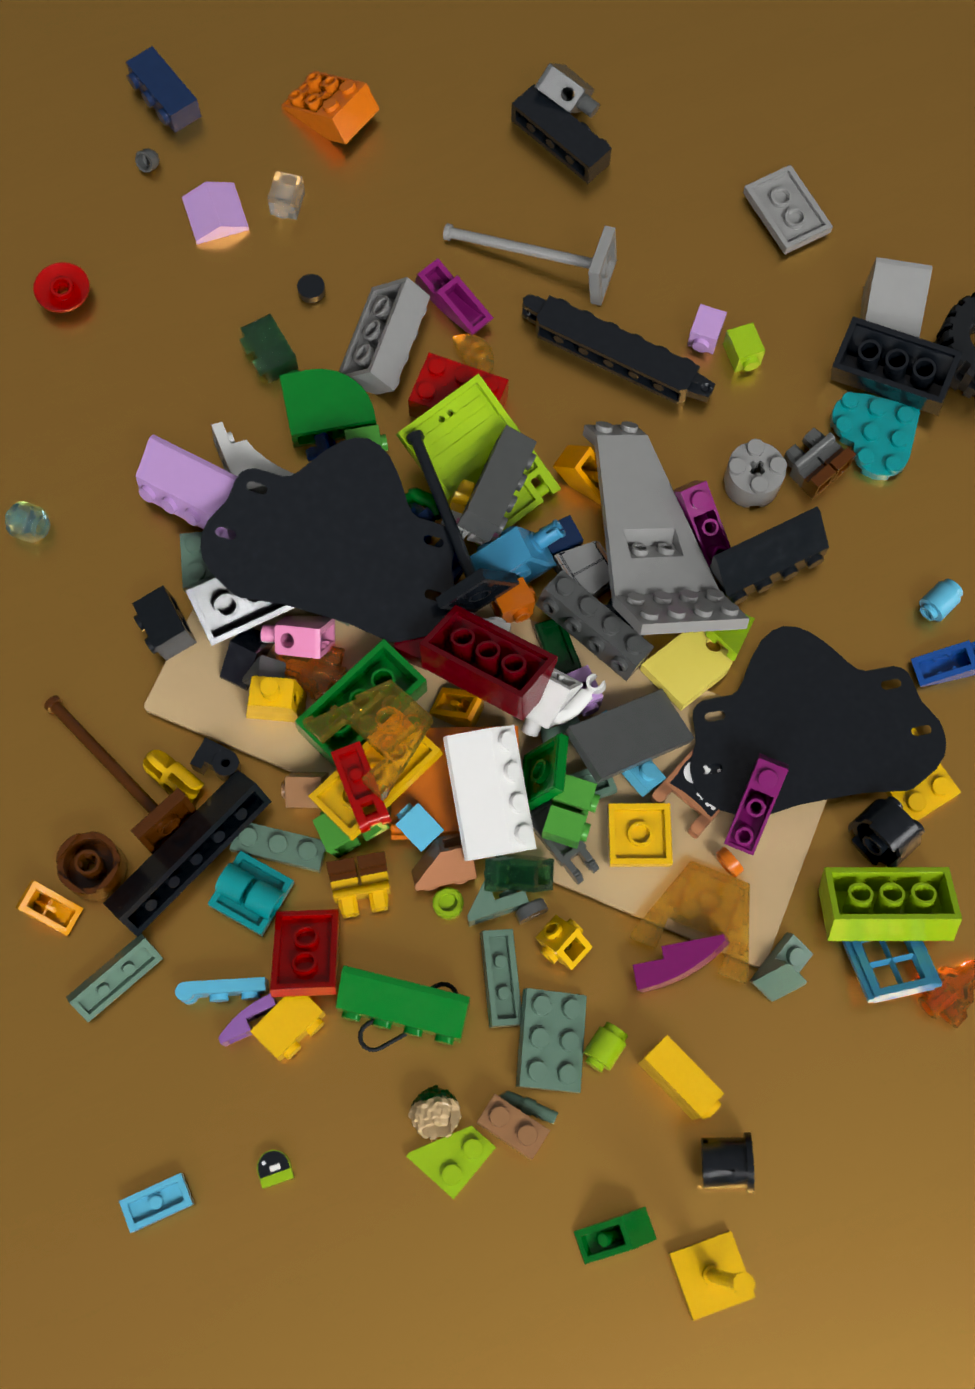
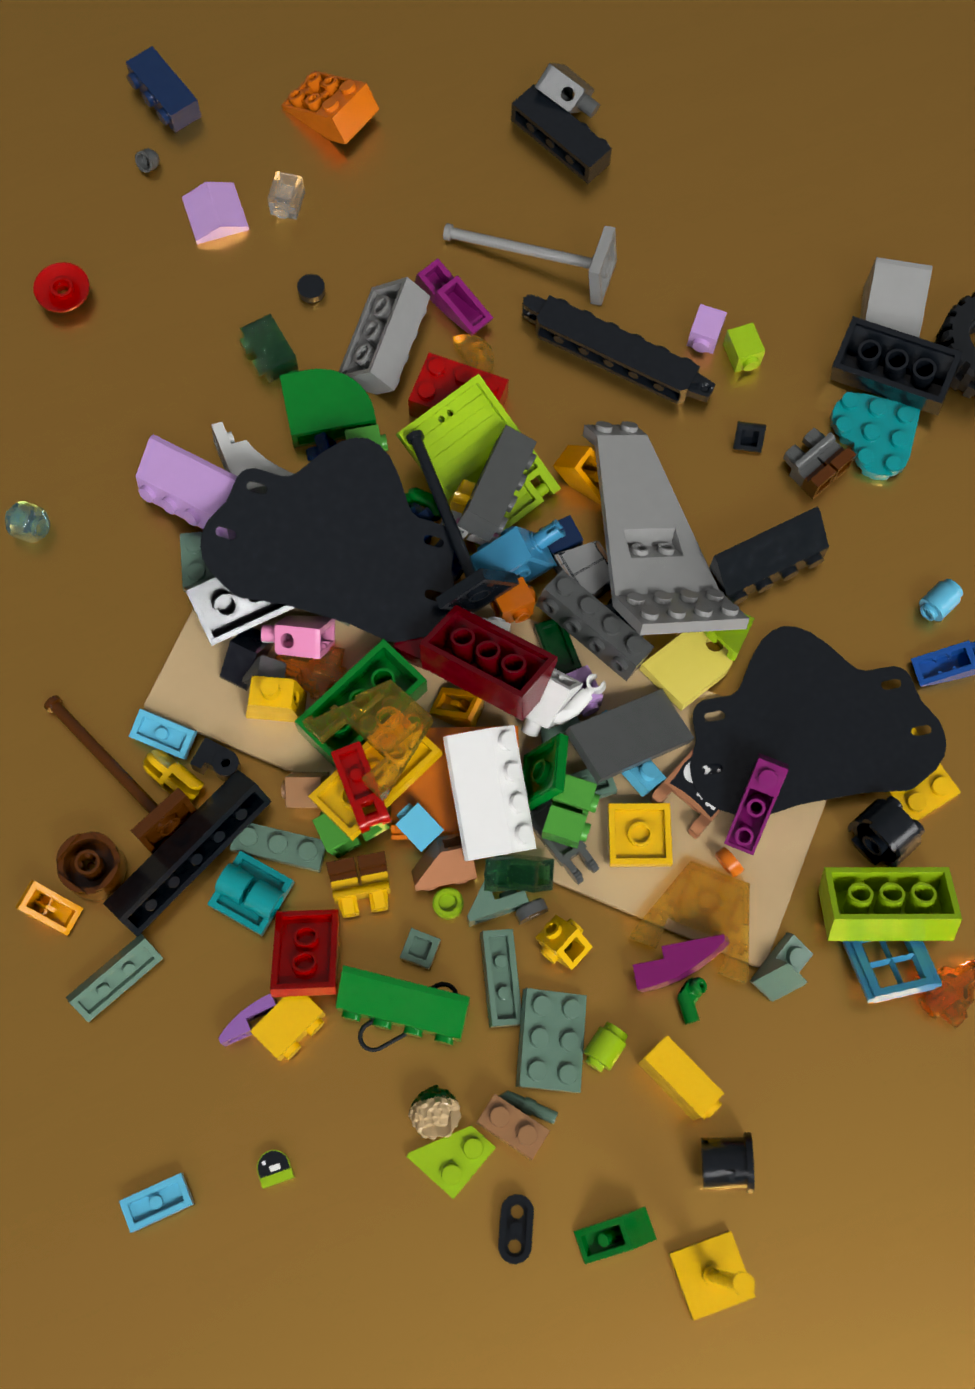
black brick [132,585,197,661] -> none
medium azure plate [175,977,269,1005] -> none
magenta slope [673,480,731,567] -> none
light grey brick [724,439,787,508] -> none
light grey plate [743,165,833,255] -> none
none -> medium azure plate [128,709,198,759]
none -> sand green plate [400,928,441,970]
none -> black plate [498,1194,534,1264]
none -> green arm [677,977,707,1025]
none -> black slope [733,421,766,452]

